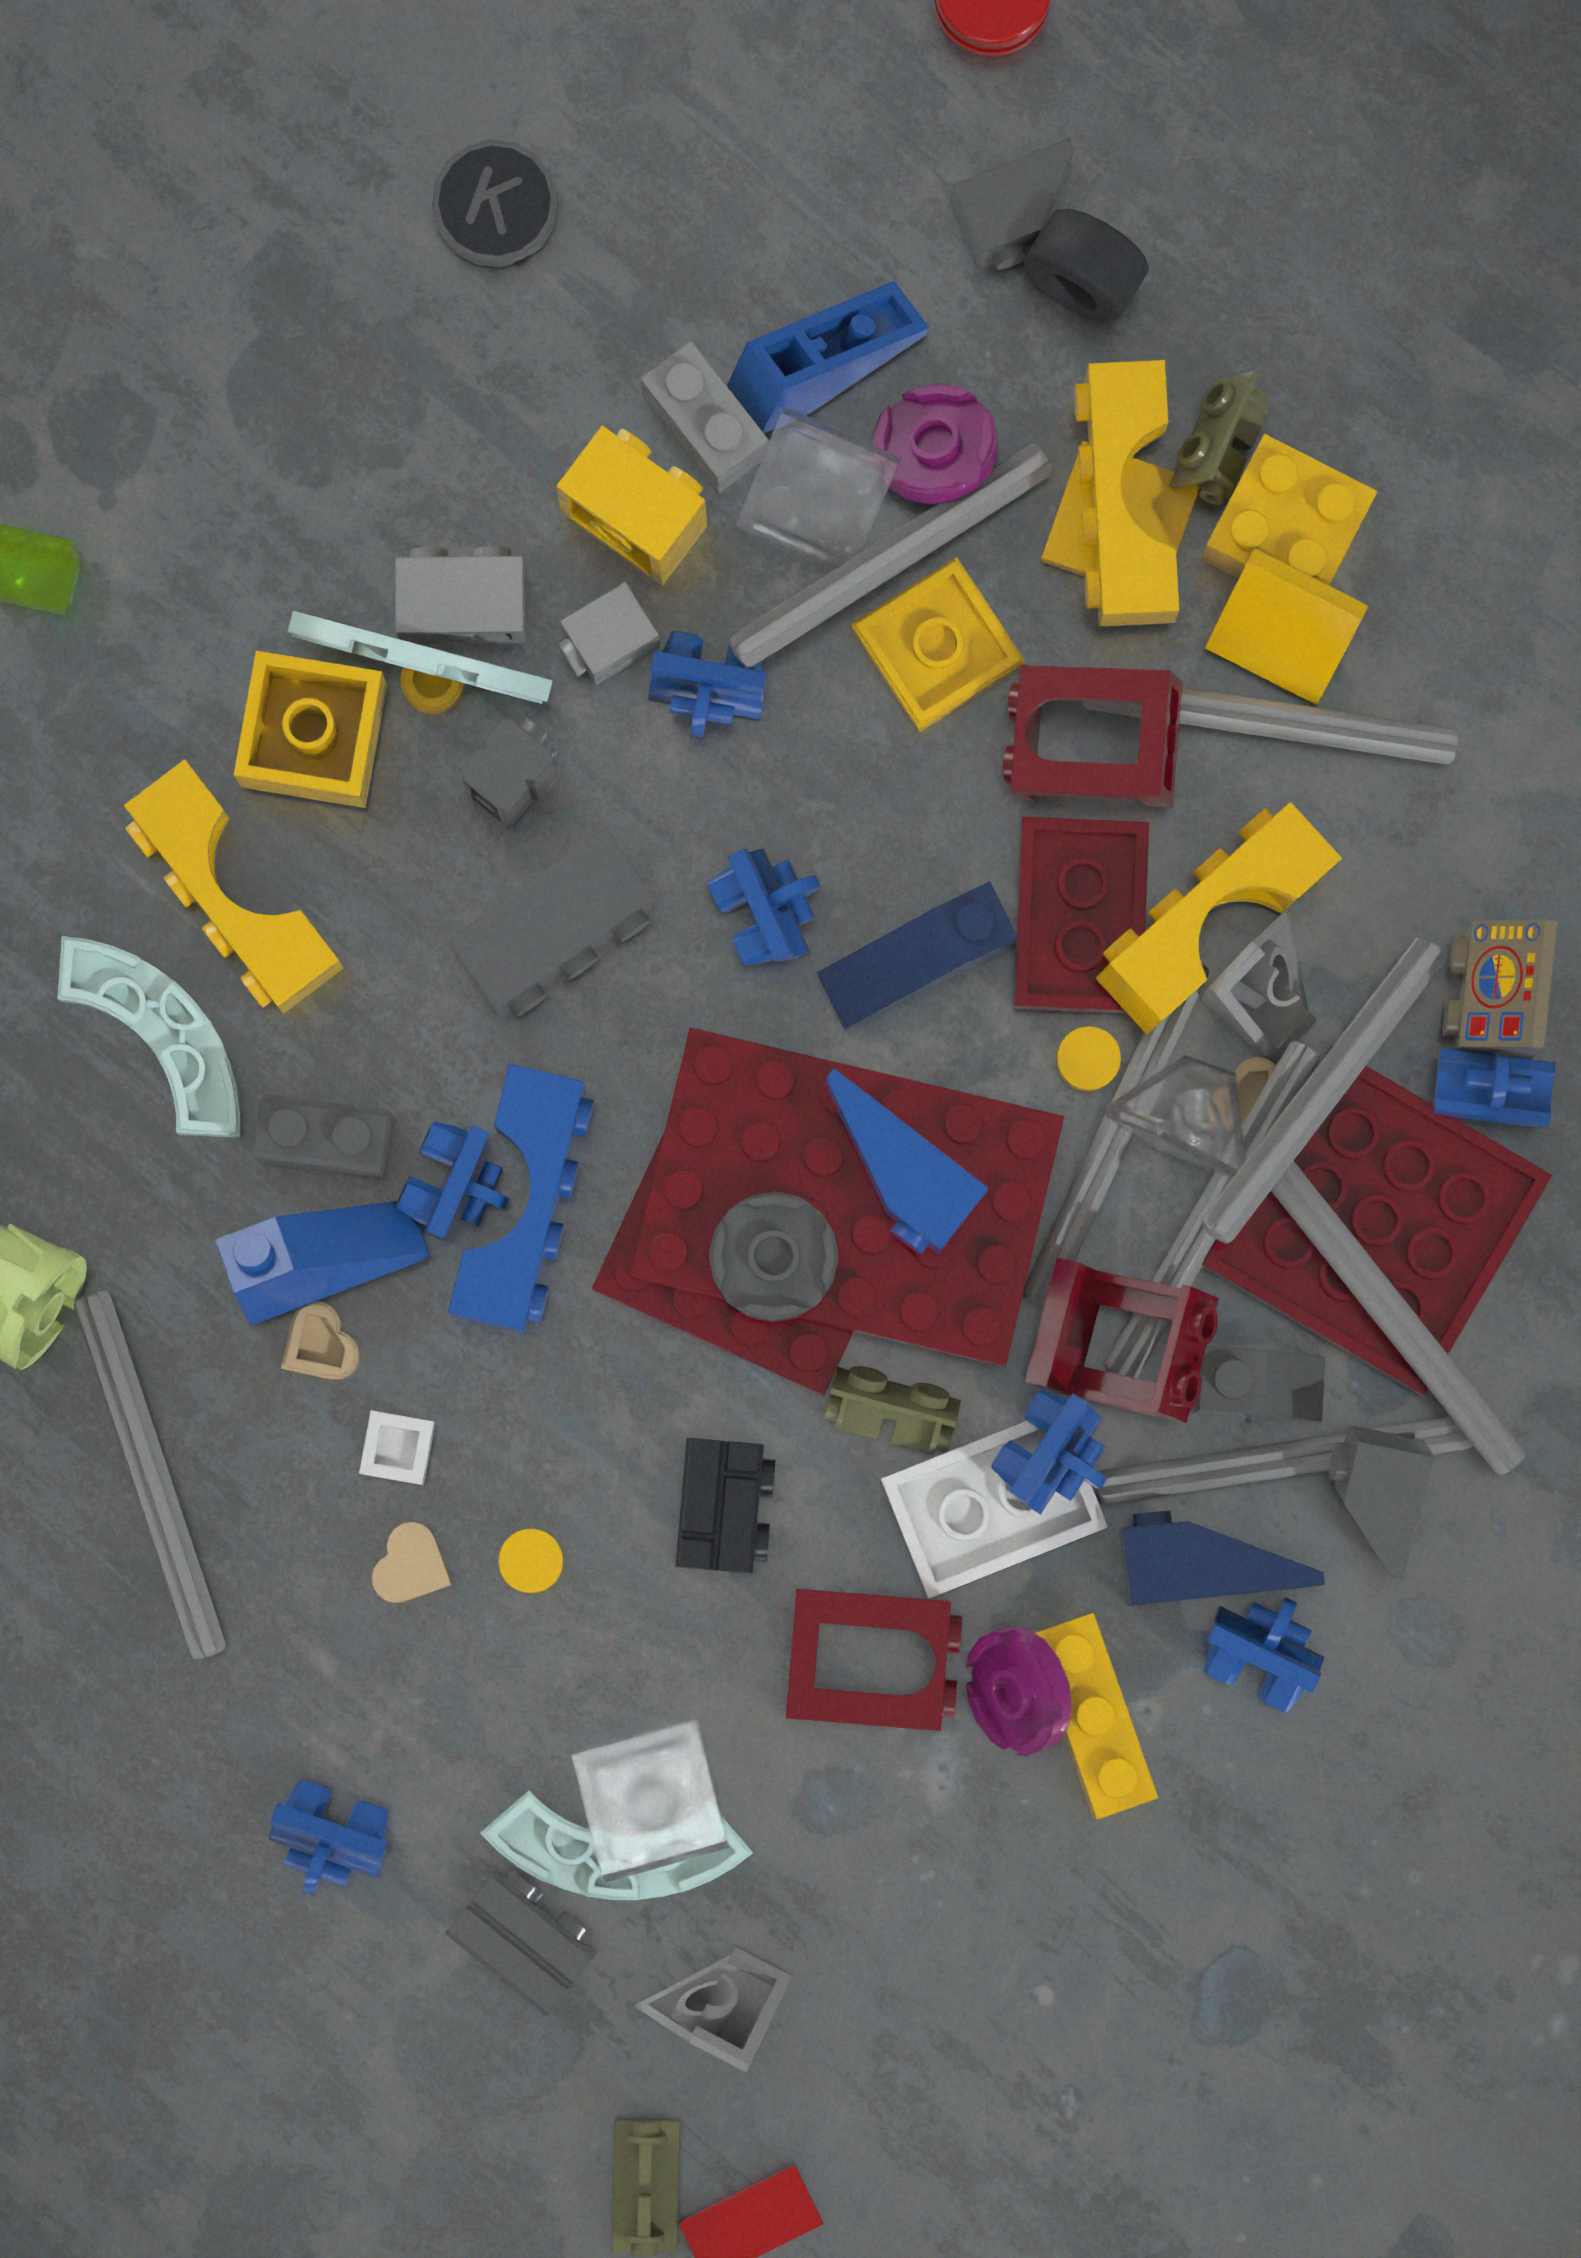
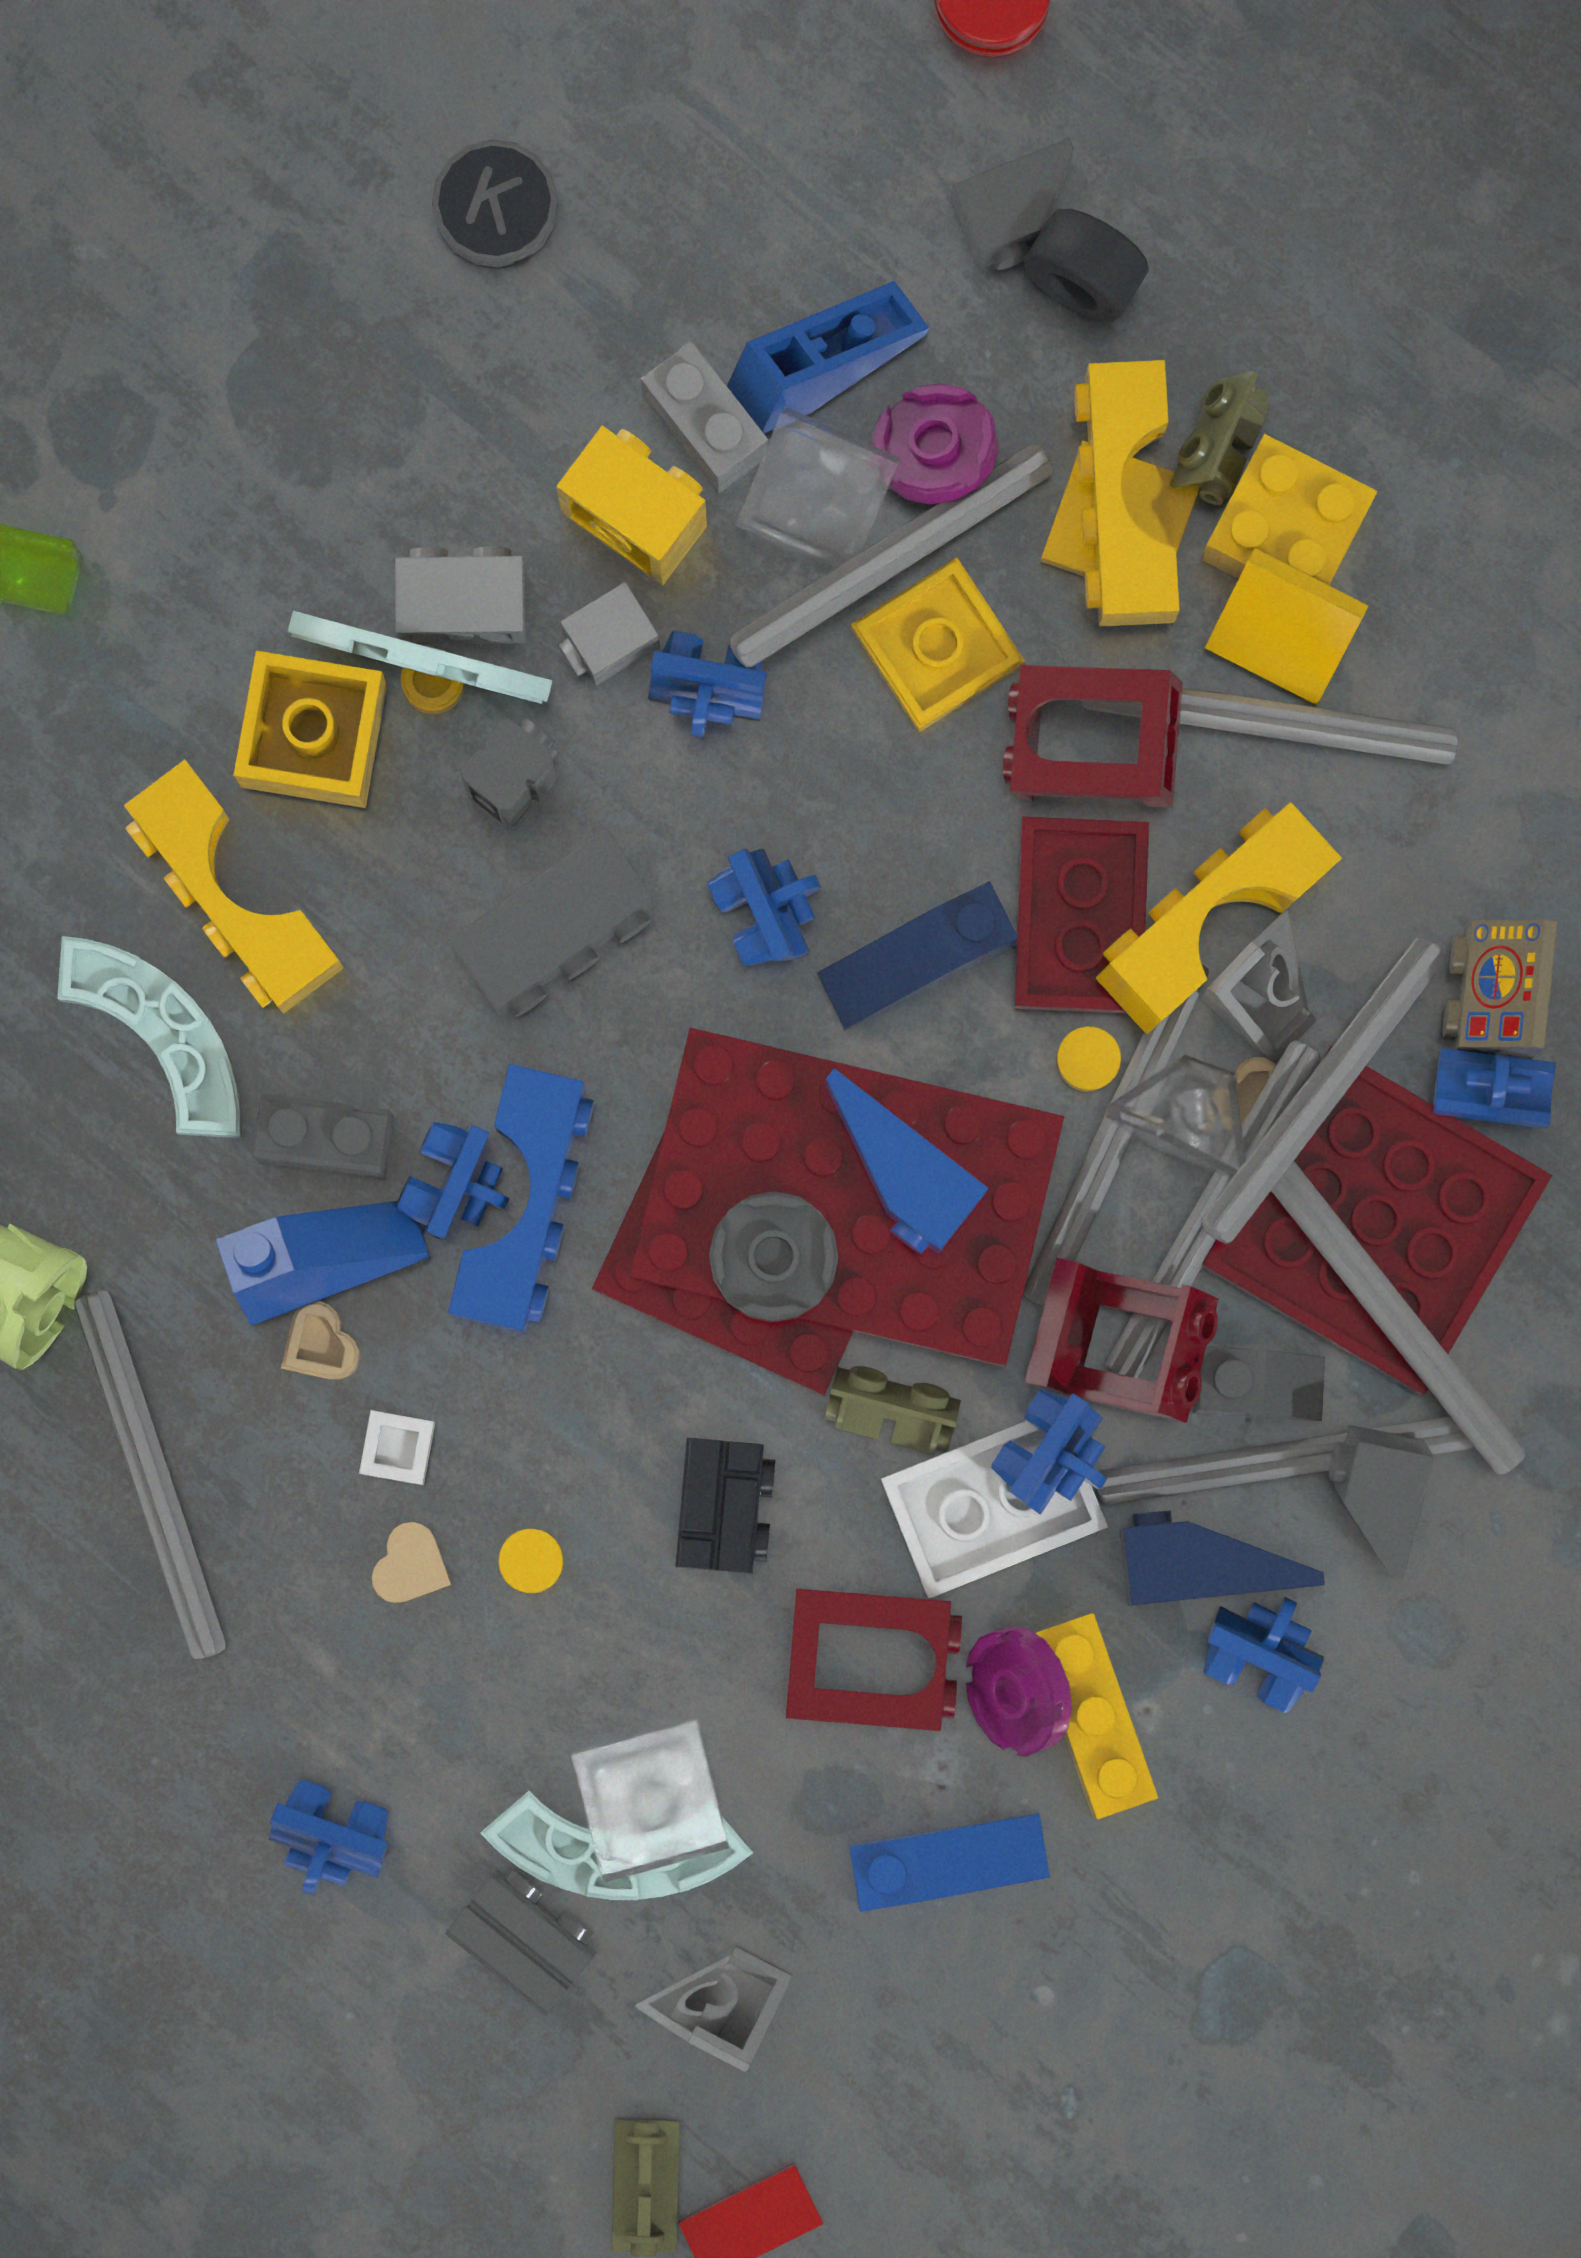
none -> blue slope [848,1813,1050,1912]

